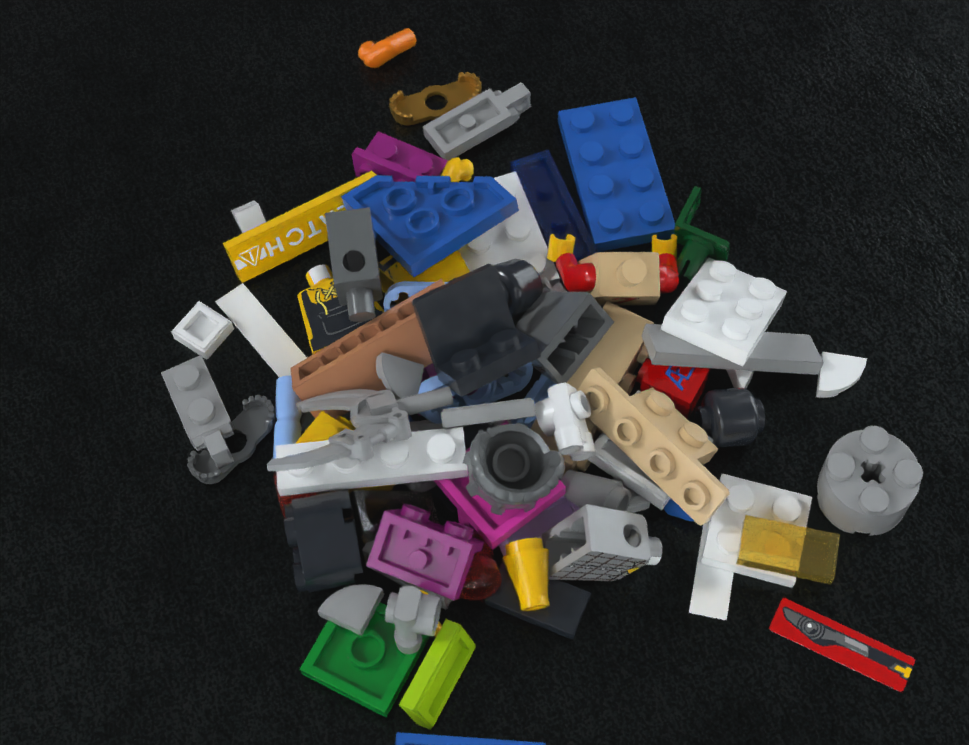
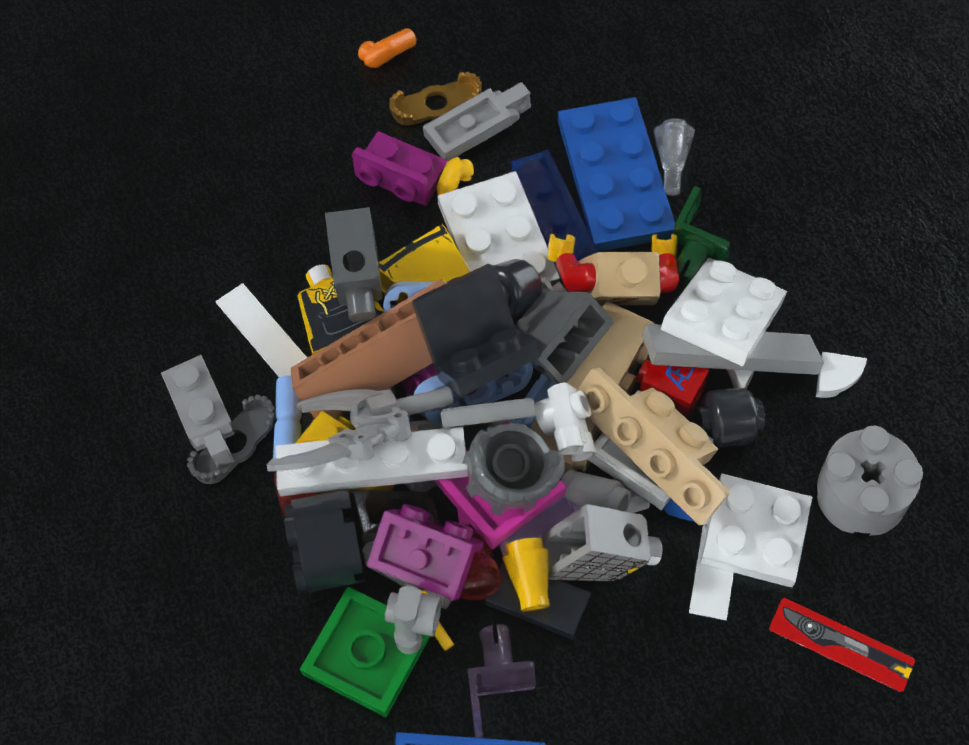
white tile [171,301,234,360] -> none
yellow tile [223,171,376,283] -> none
white piece [231,201,266,233] -> none
light grey tile [318,584,384,636] -> none
blue plate [341,175,519,278] -> none
light grey tile [376,352,424,400] -> none
lime tile [399,619,476,730] -> none
clear yellow tile [736,515,840,584] -> none
none -> clear purple bracket [468,625,536,738]
none -> clear cone [654,119,695,195]

